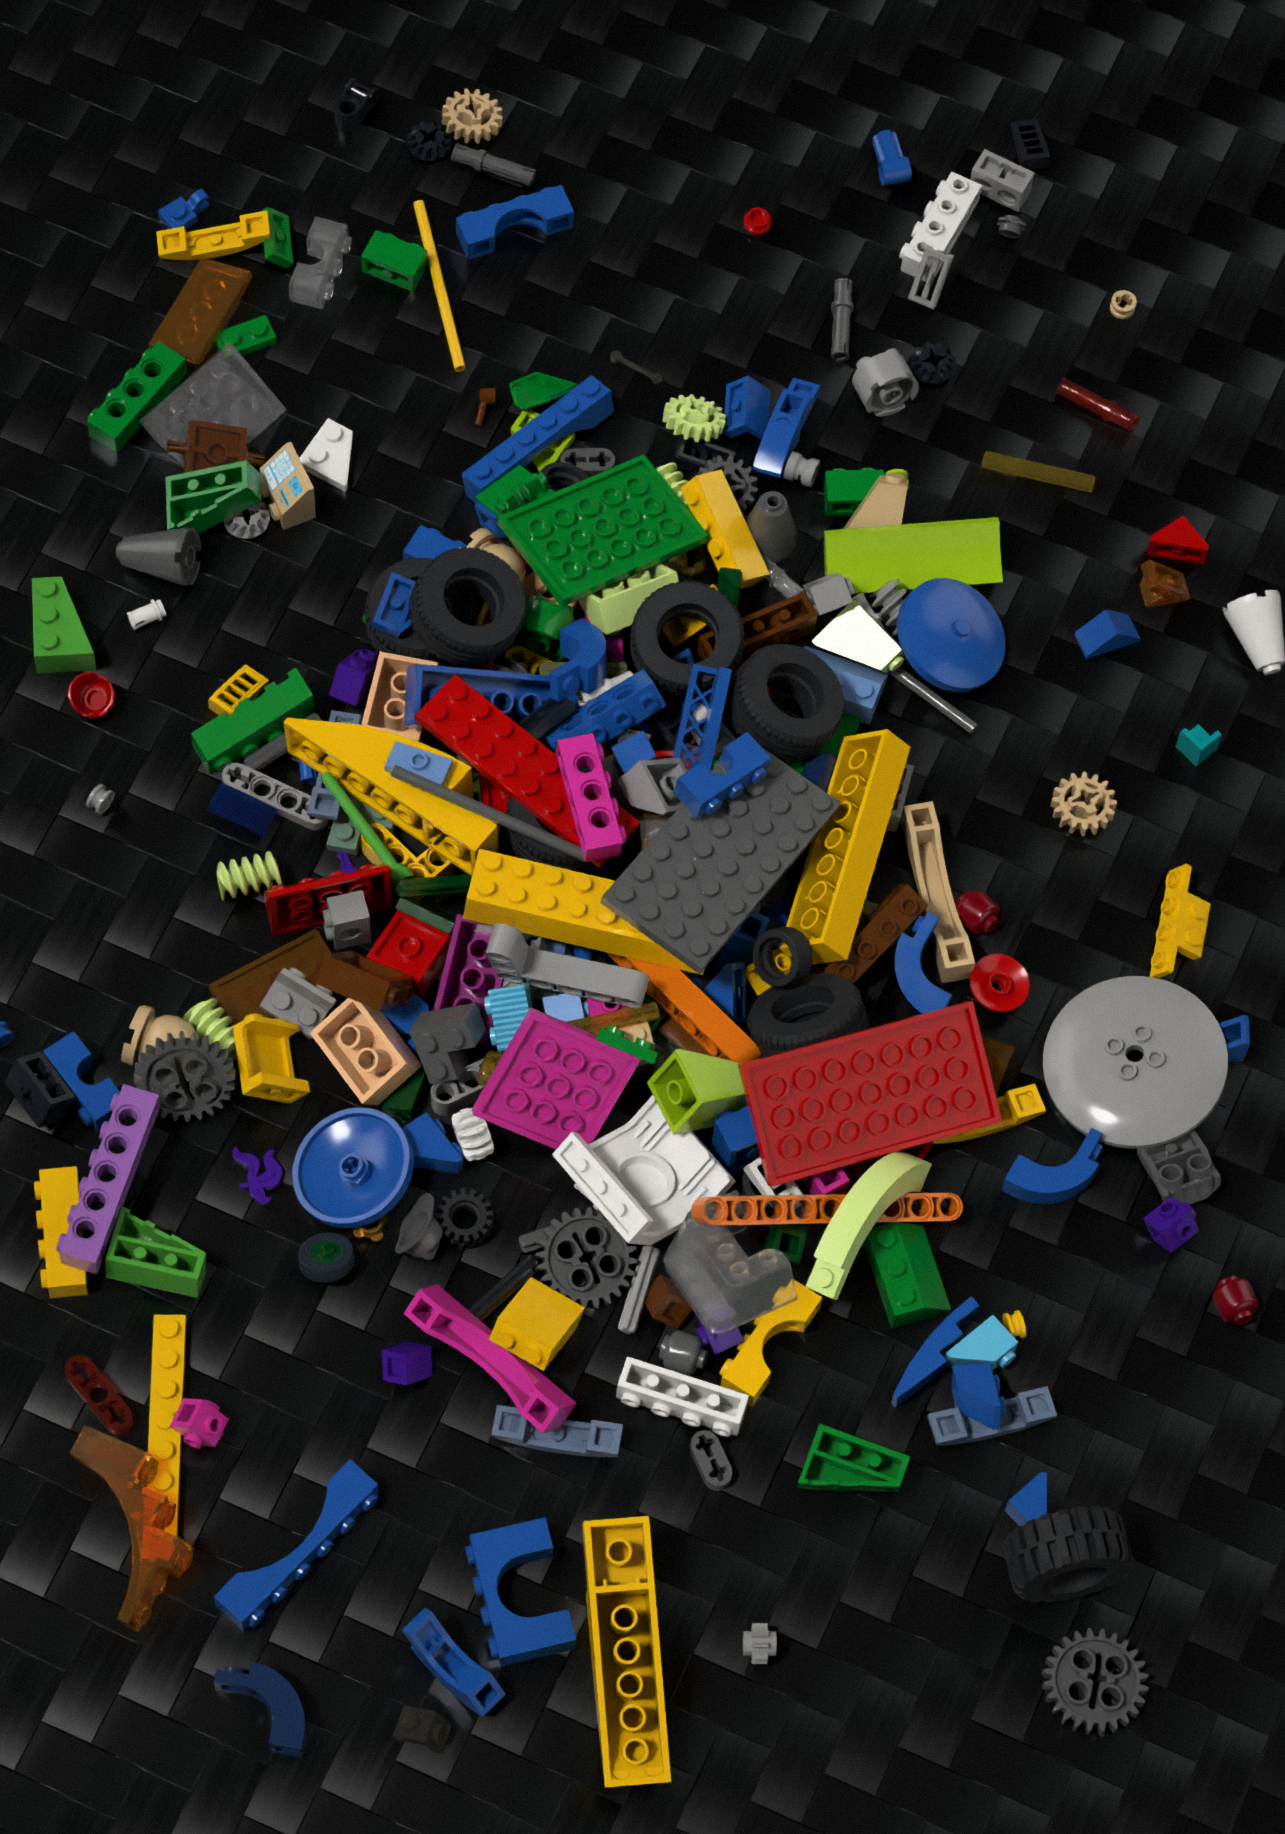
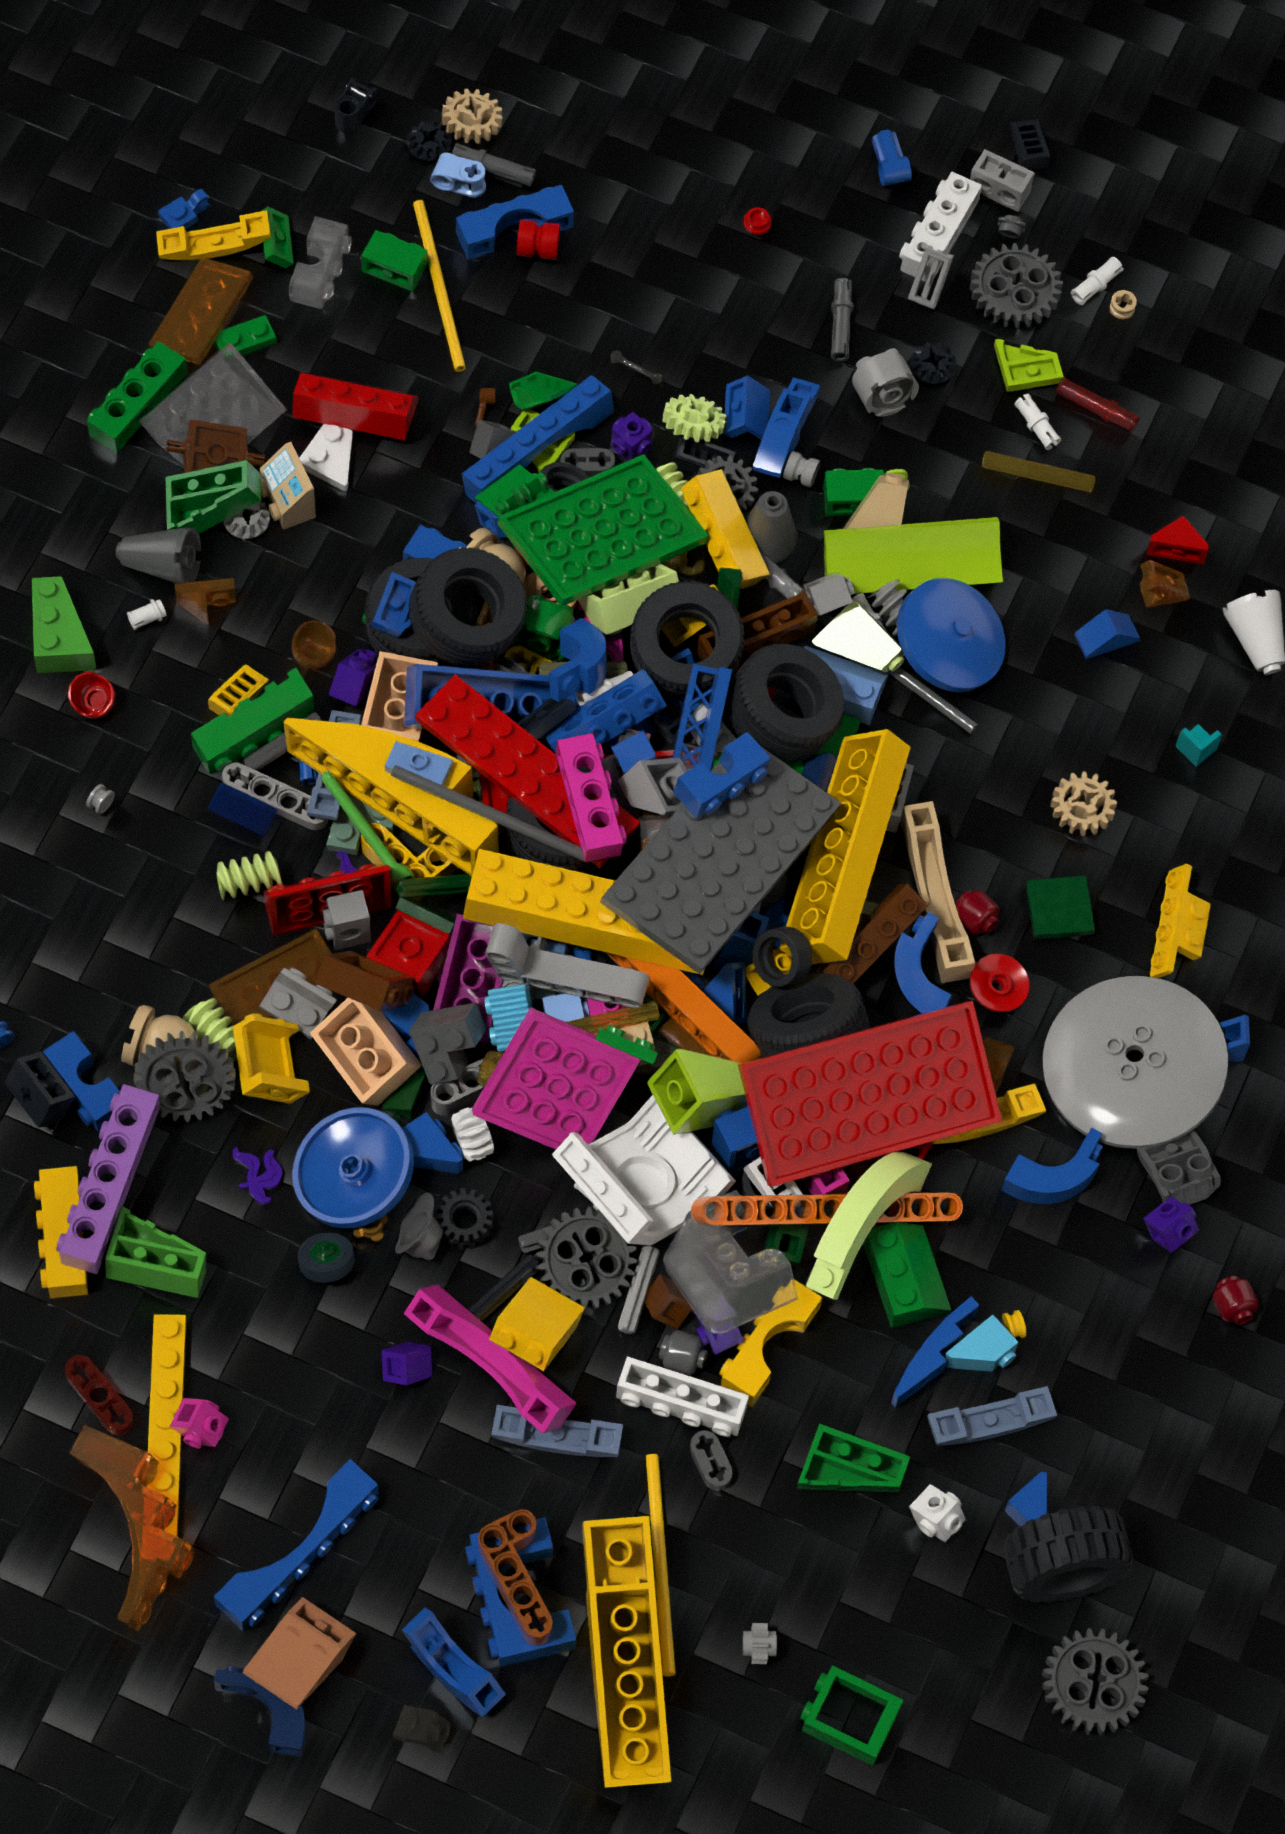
blue slope [951,1363,1006,1430] -> none
none -> clear orange slope [175,578,236,625]
none -> nougat slope [242,1597,356,1710]
none -> clear orange hair [291,620,336,669]
none -> red slope [293,373,418,440]
none -> light blue piece [430,153,486,198]
none -> dark grey panel [470,419,517,459]
none -> dark orange beam [478,1509,553,1646]
none -> red wheel [517,219,560,260]
none -> dark purple brick [611,412,653,461]
none -> yellow piece [646,1454,675,1676]
none -> green window [800,1665,903,1766]
none -> white brick [909,1484,966,1542]
none -> dark grey gear [970,243,1063,328]
none -> lime wing [994,339,1064,392]
none -> white pin [1014,394,1061,450]
none -> dark green tile [1025,876,1095,940]
none -> white pin [1071,257,1123,305]

